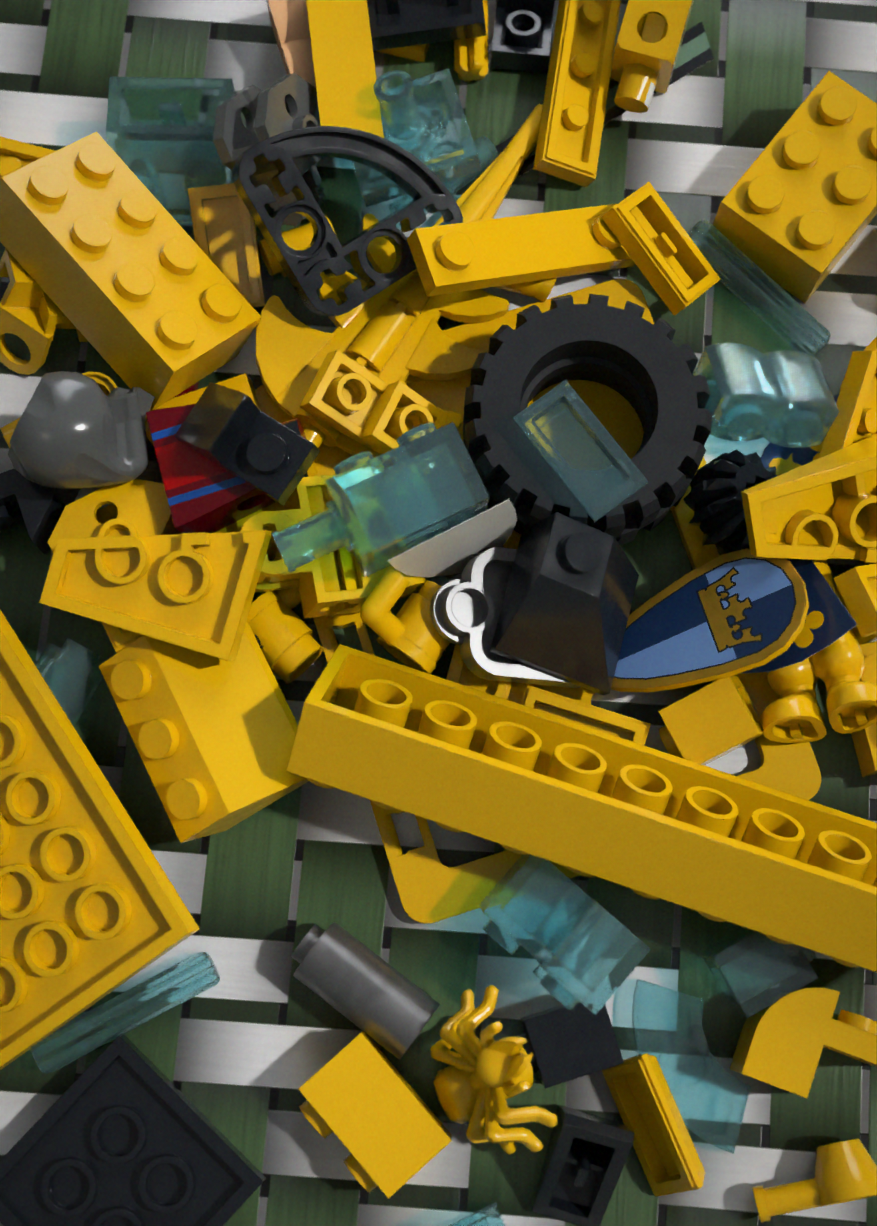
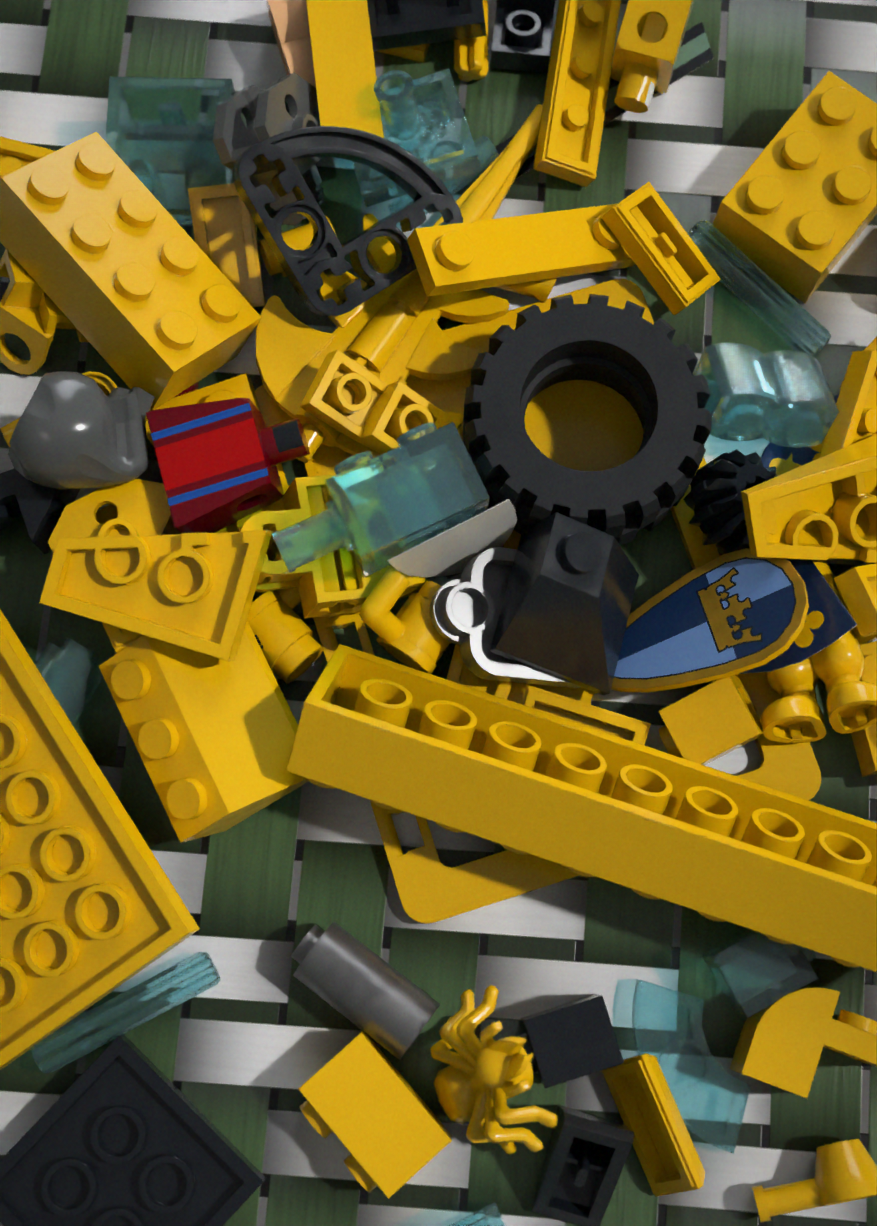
black slope [174,382,320,506] -> none
clear light blue brick [479,854,651,1015] -> none
clear light blue tile [513,380,649,522] -> none

